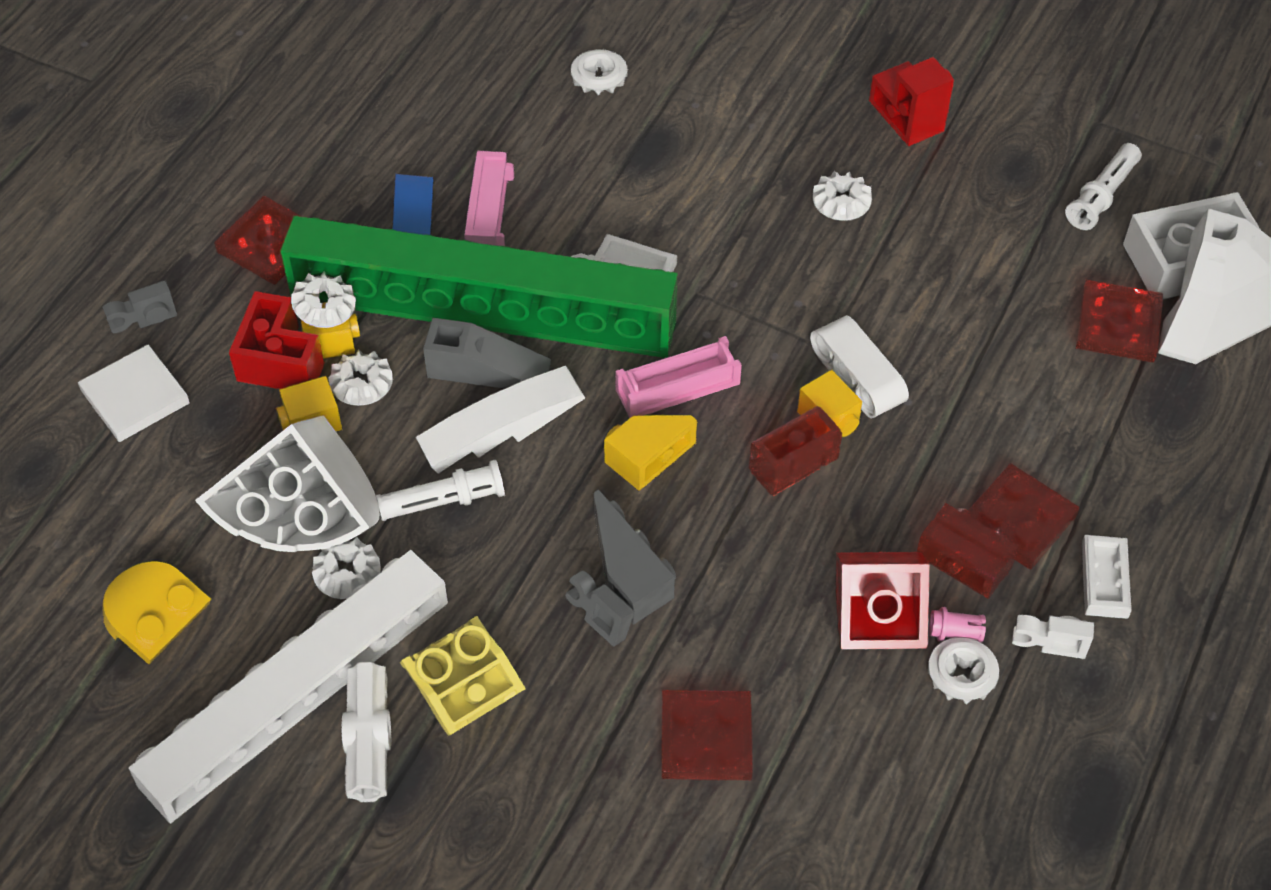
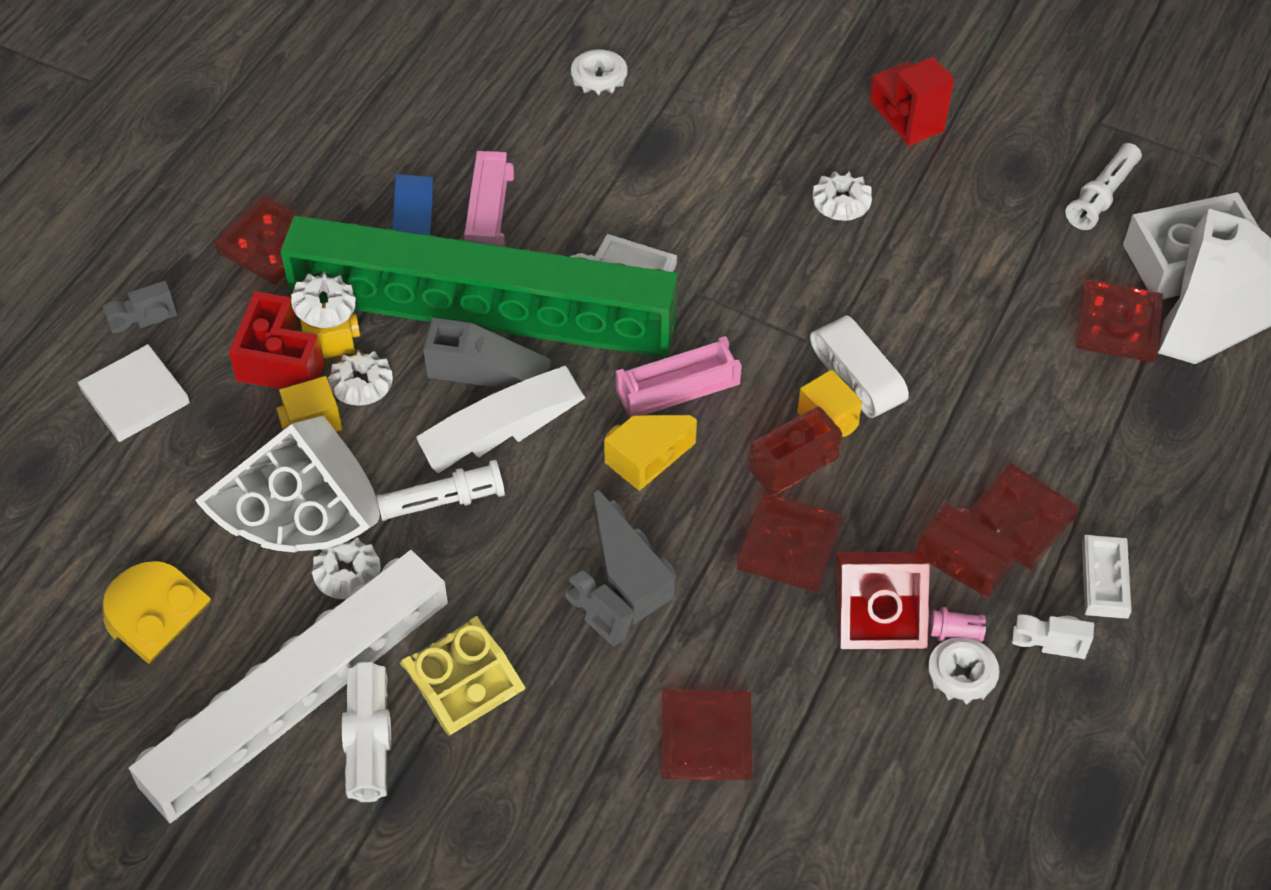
none -> clear red plate [737,493,843,593]

